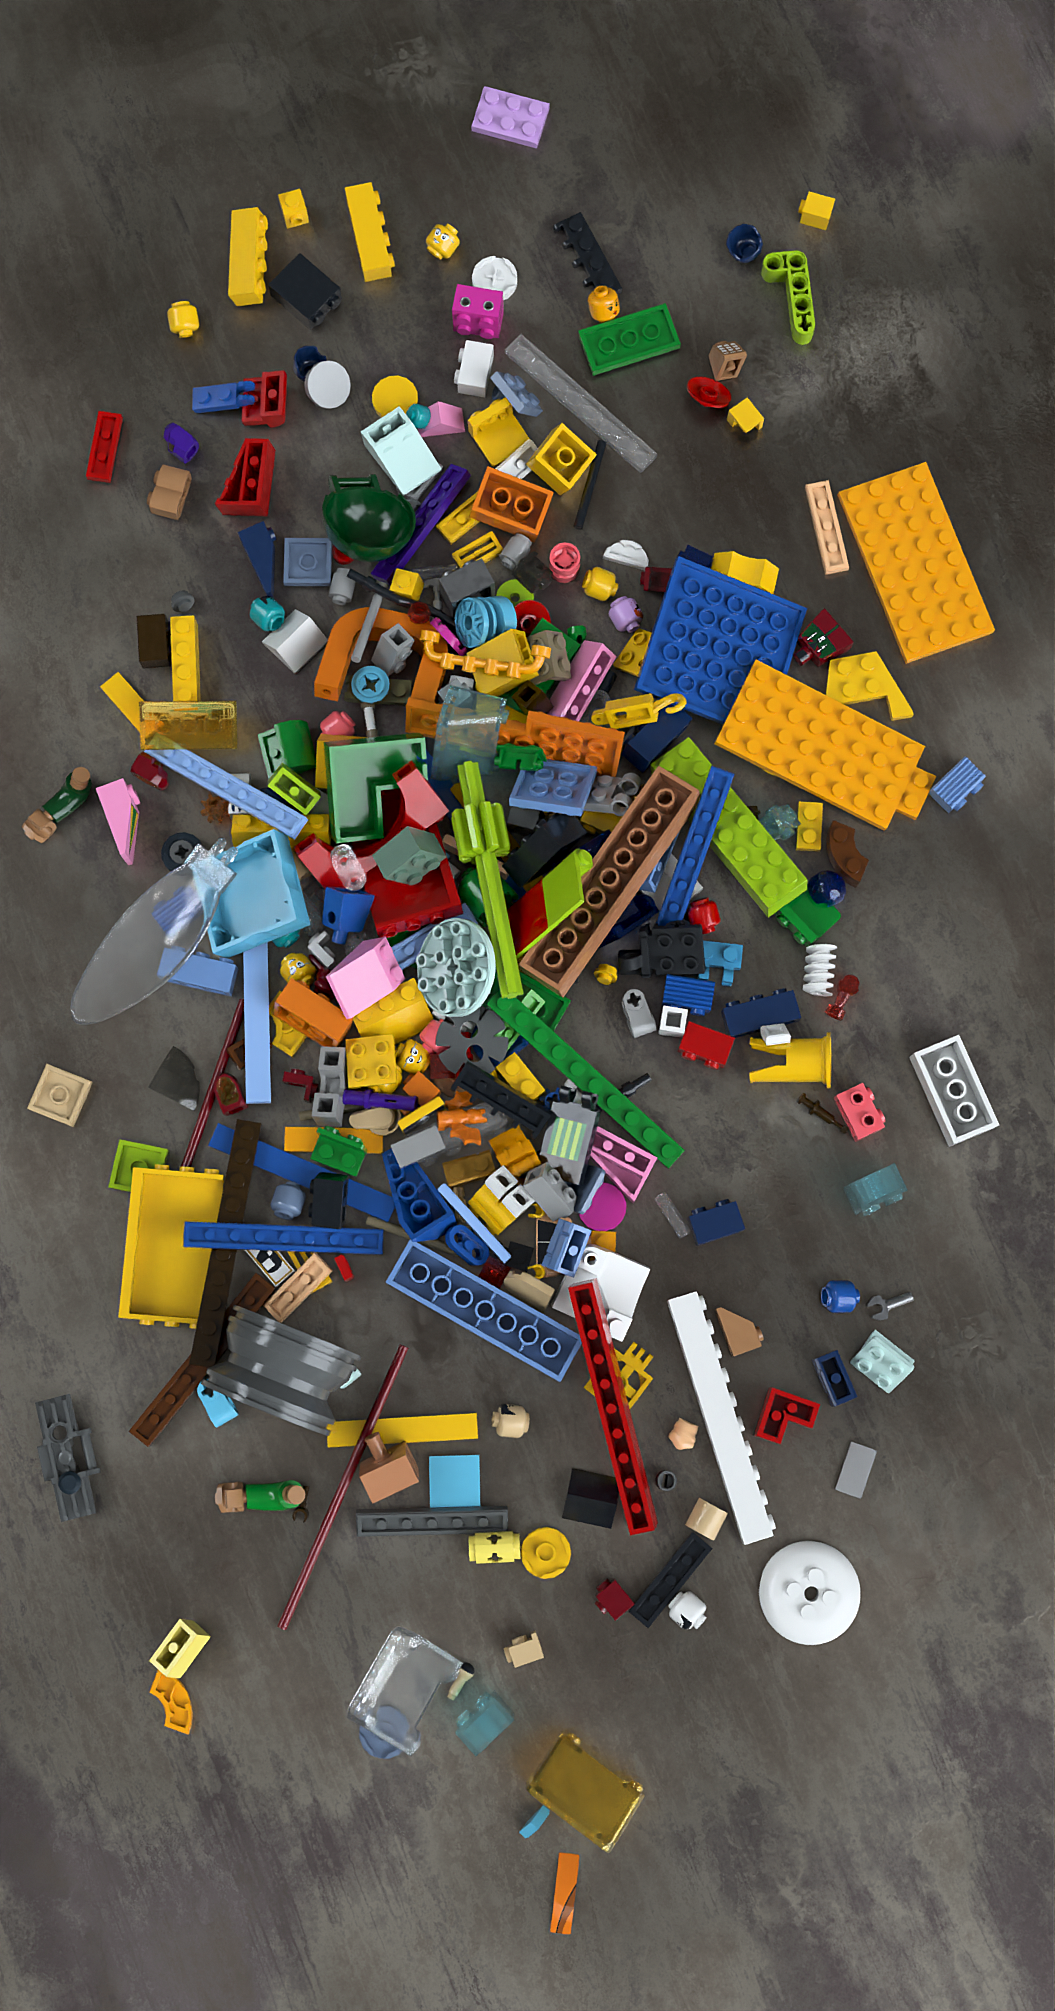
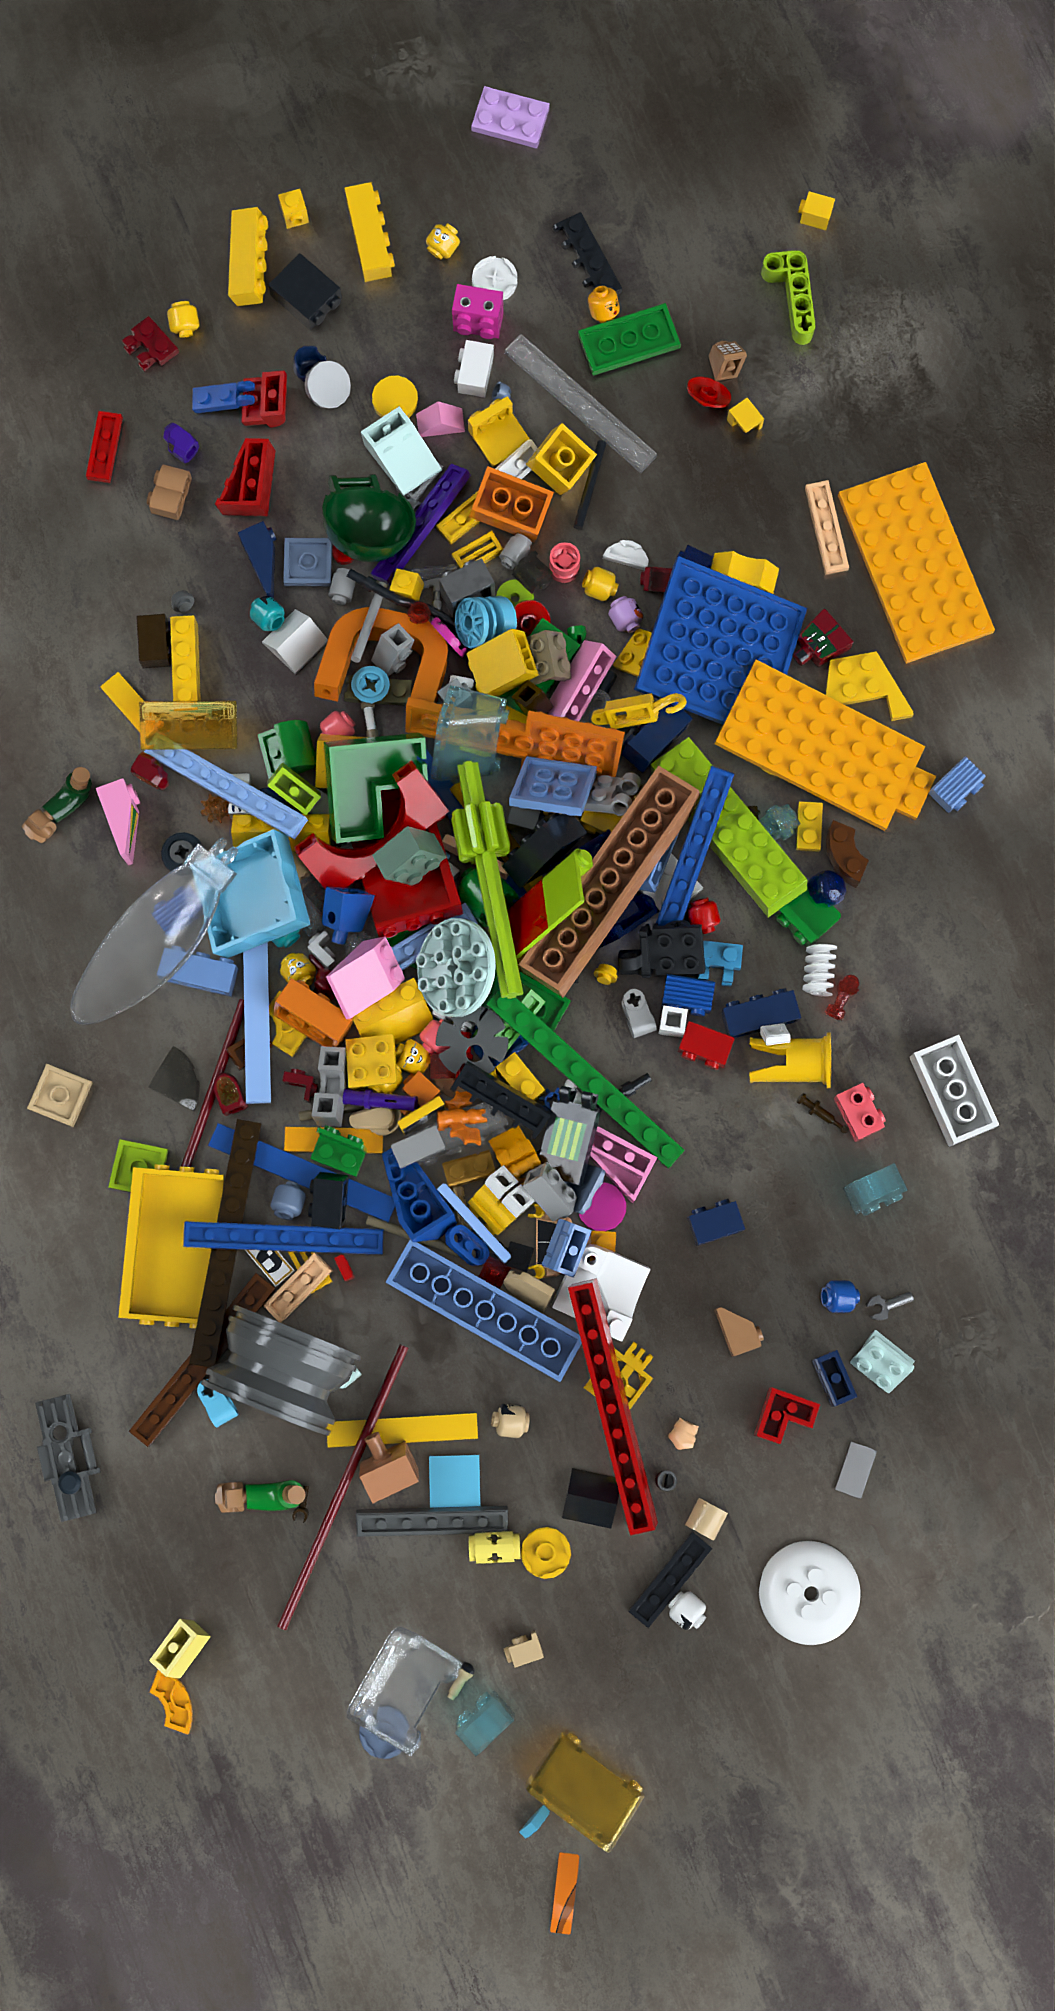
clear plate [330,845,366,891] -> none
teal piece [406,404,431,429] -> none
light orange bar [420,630,551,679] -> none
sand blue plate [490,371,543,417] -> none
green hinge [494,743,547,771] -> none
dark red brick [595,1578,635,1621] -> none
clear axle [655,1192,690,1238] -> none
white brick [667,1291,776,1545] -> none
dark blue hair [726,224,763,263] -> none
none -> dark red plate [122,316,179,372]

